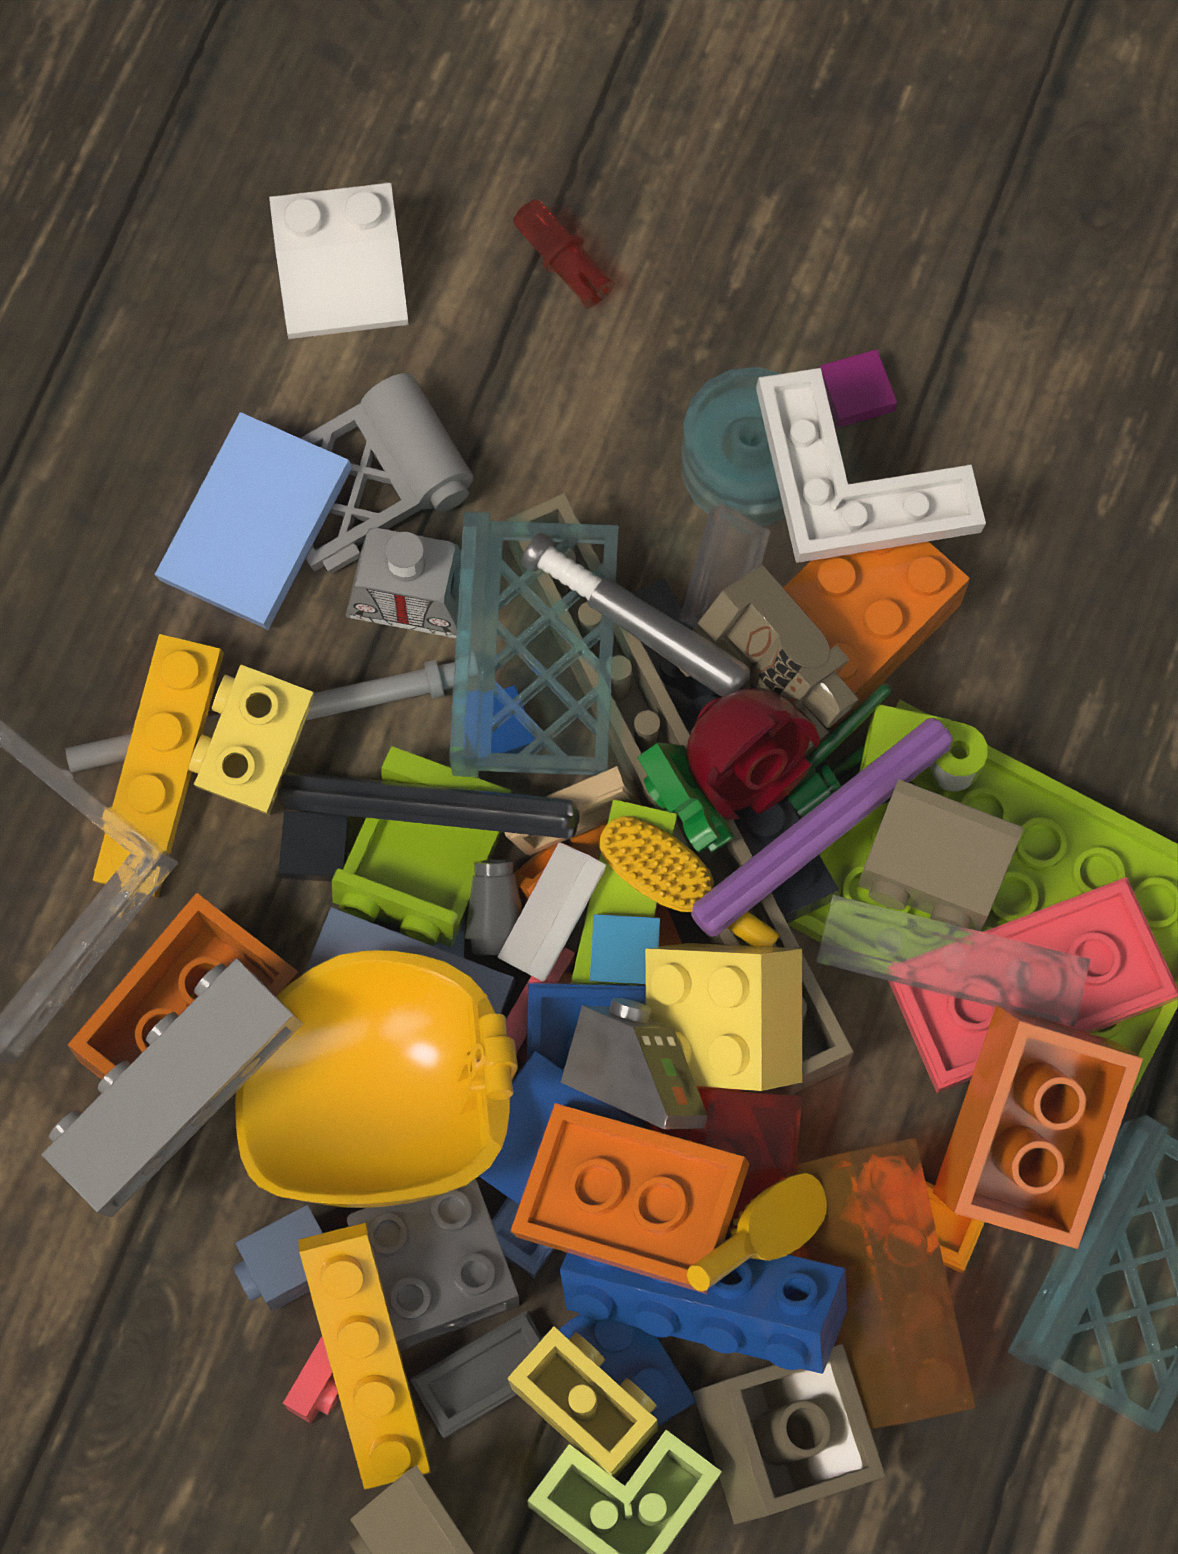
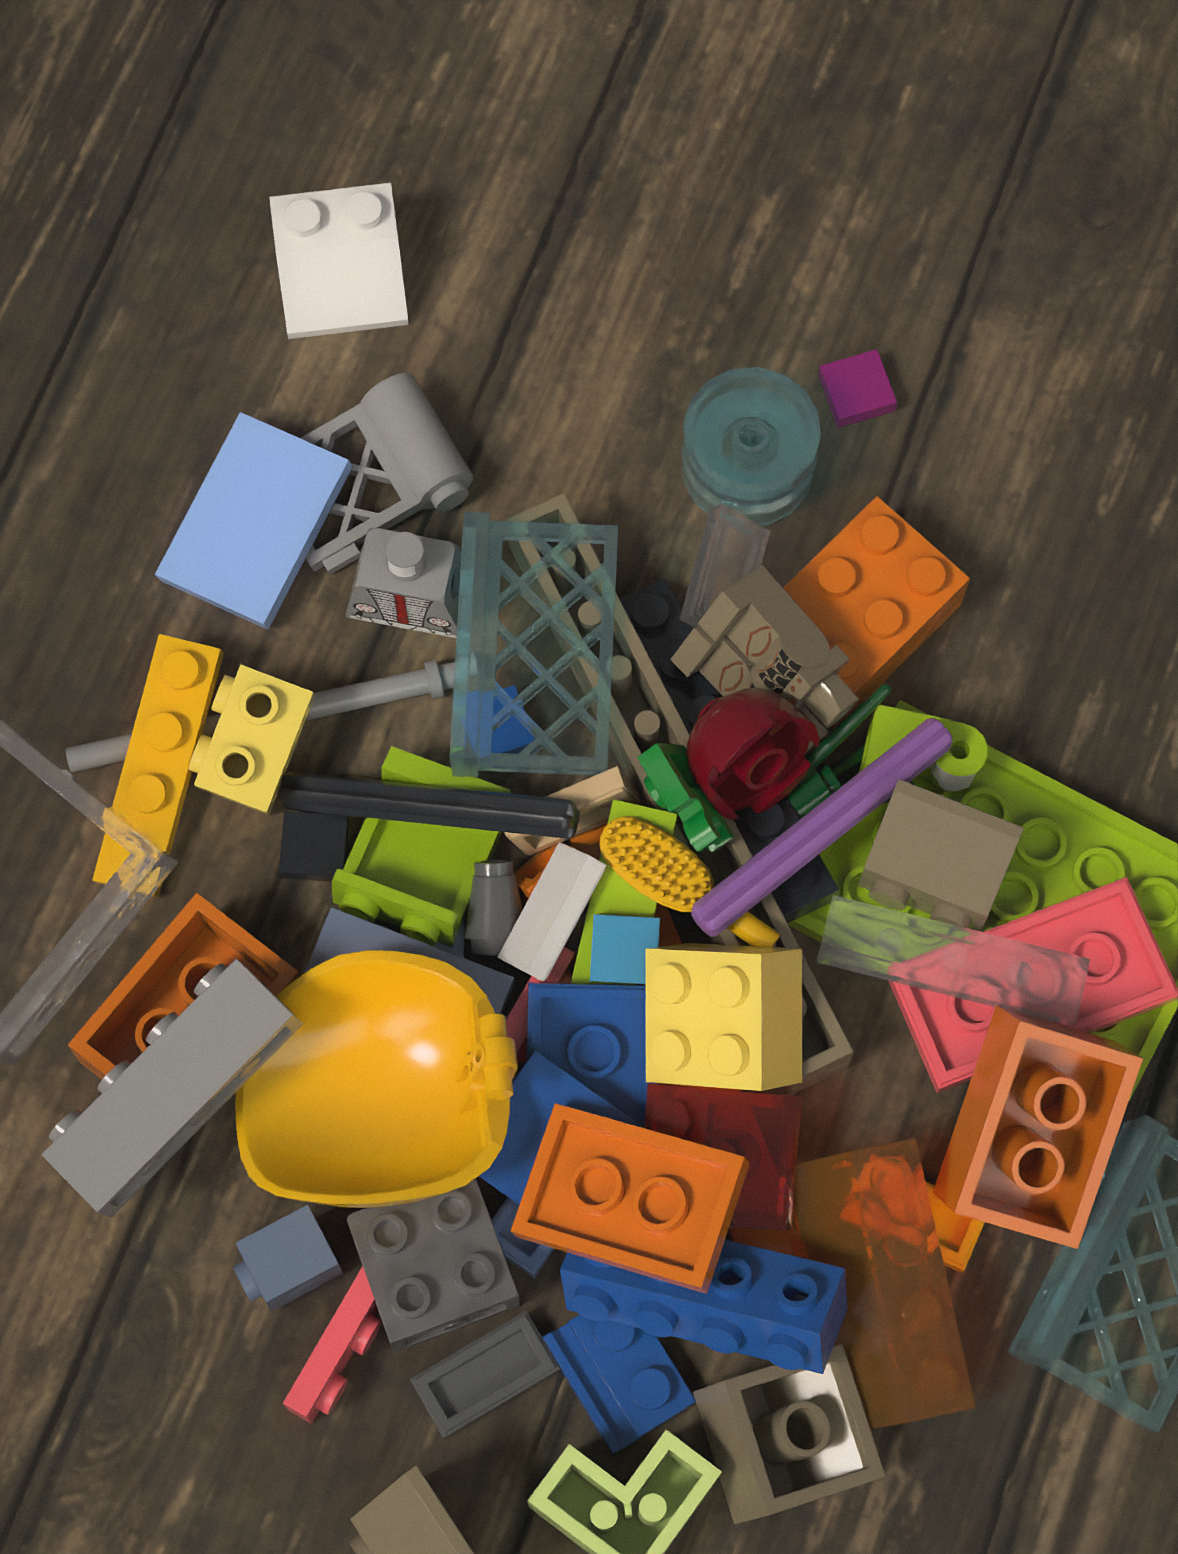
yellow plate [298,1223,431,1490] -> none
light yellow brick [507,1327,658,1478] -> none
clear red axle [513,199,615,309] -> none
flat silver piece [521,533,750,697] -> none
flat silver slope [561,998,708,1129] -> none
yellow piece [687,1173,827,1291] -> none
white plate [756,368,986,563] -> none

